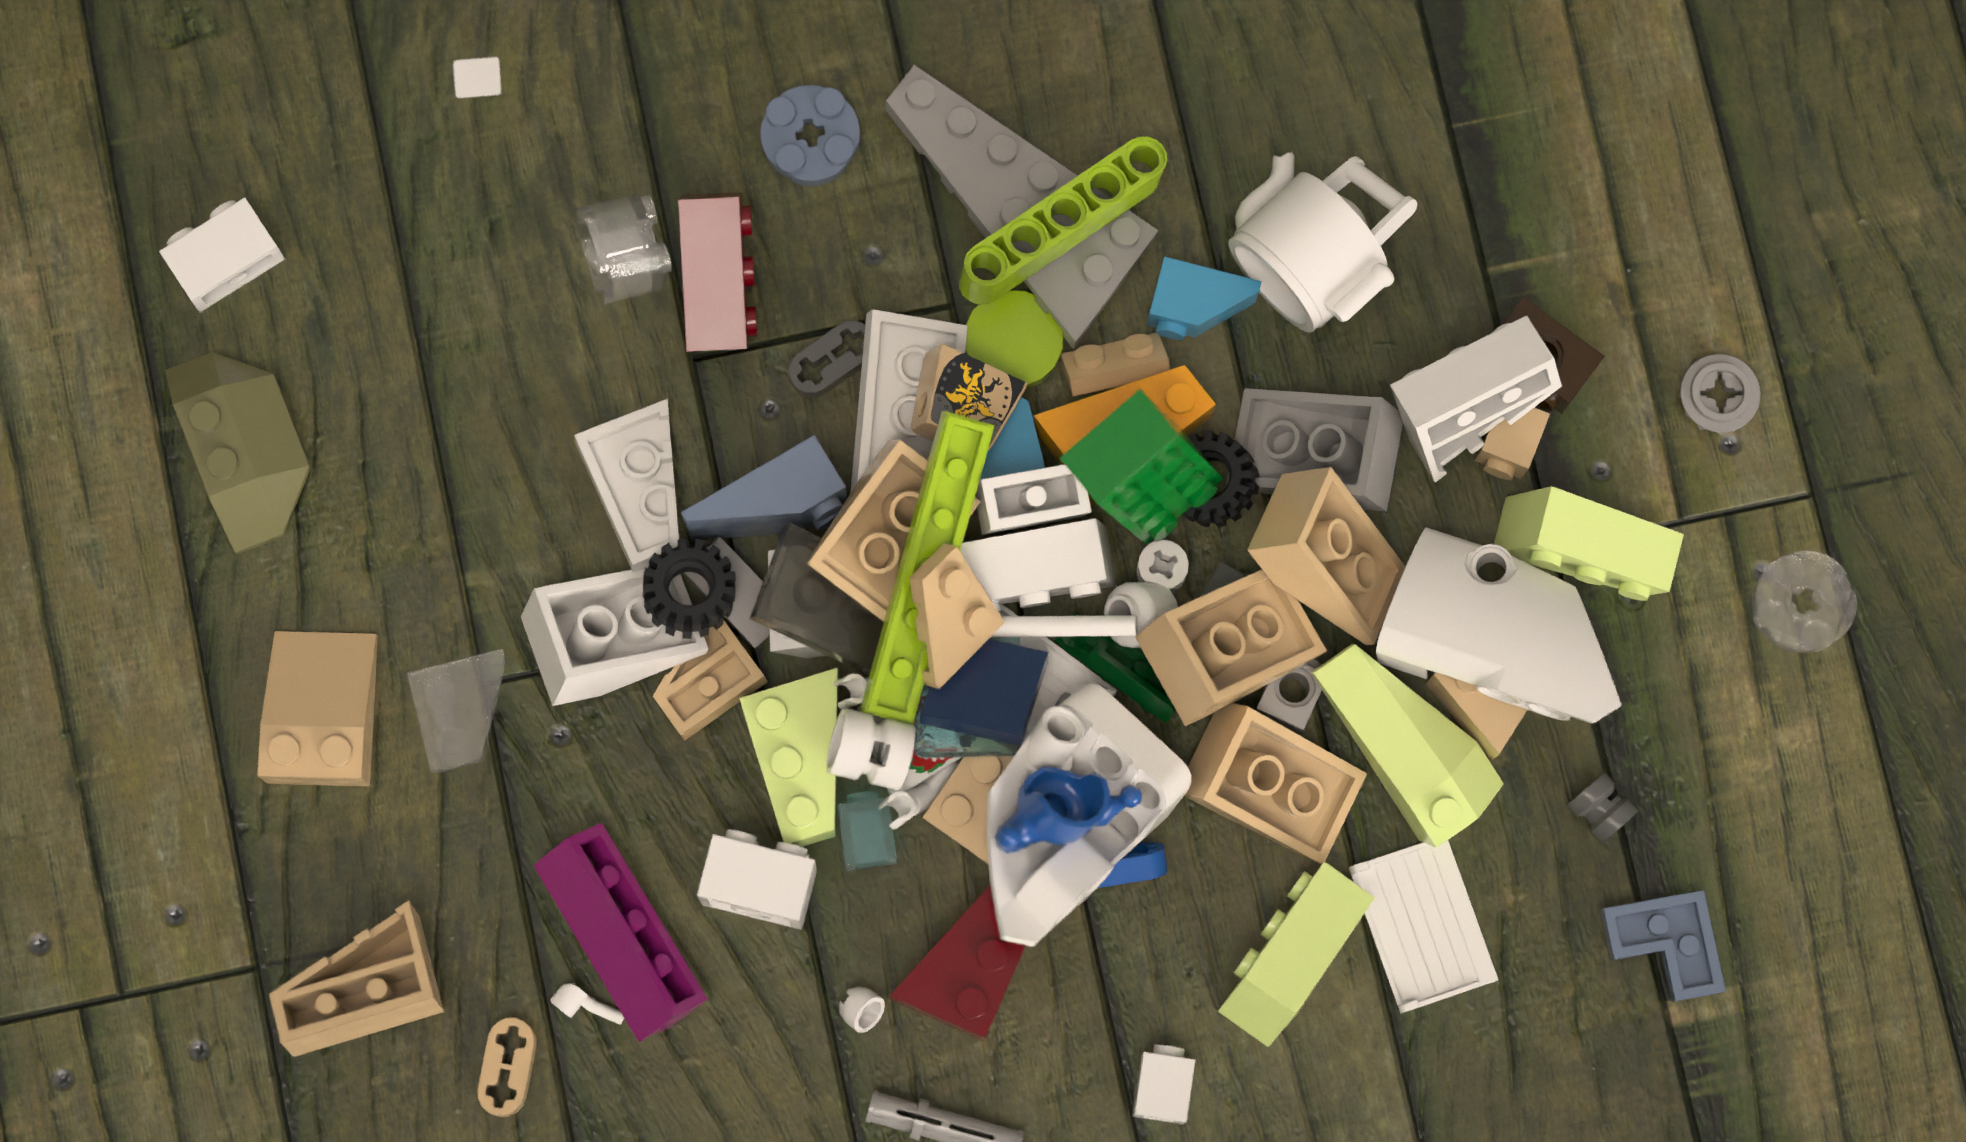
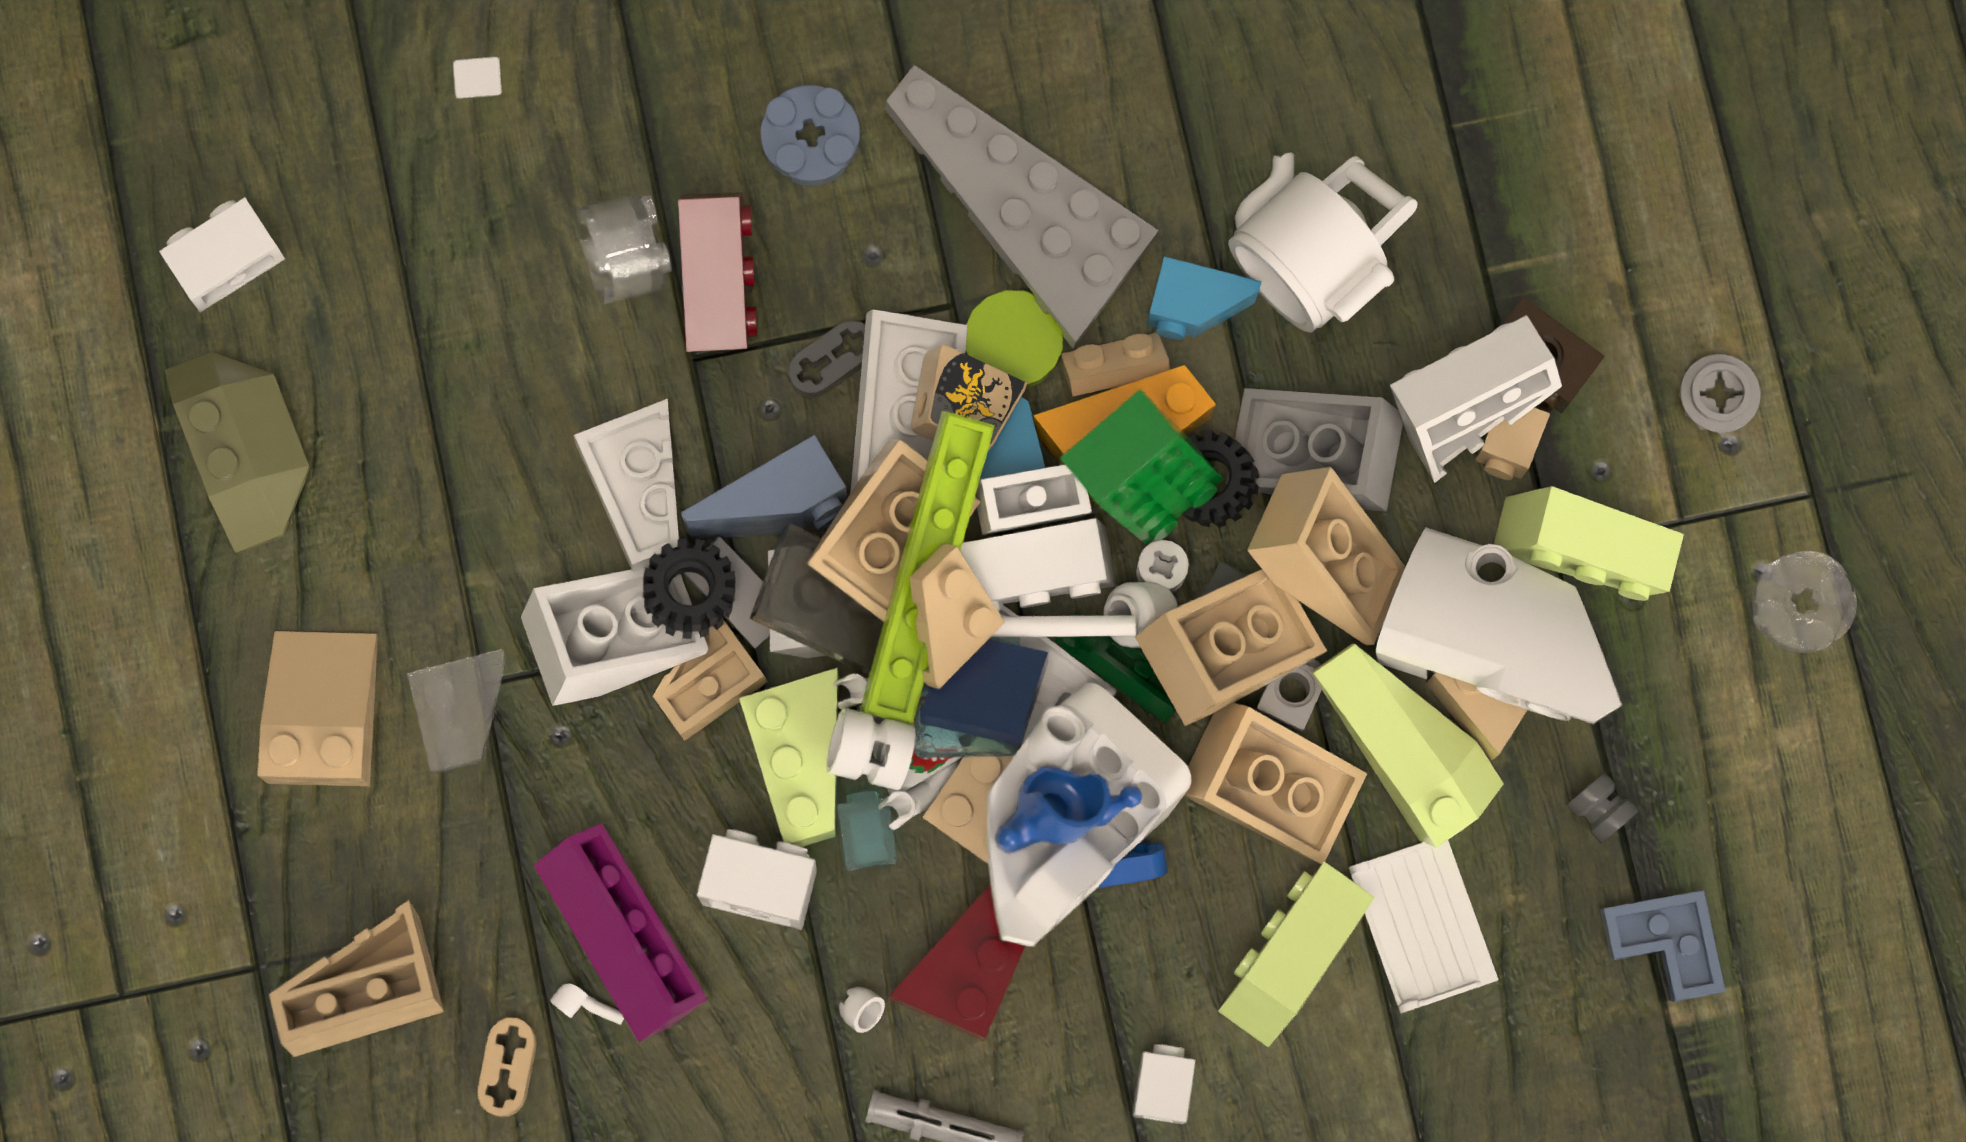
lime beam [959,136,1167,304] -> none

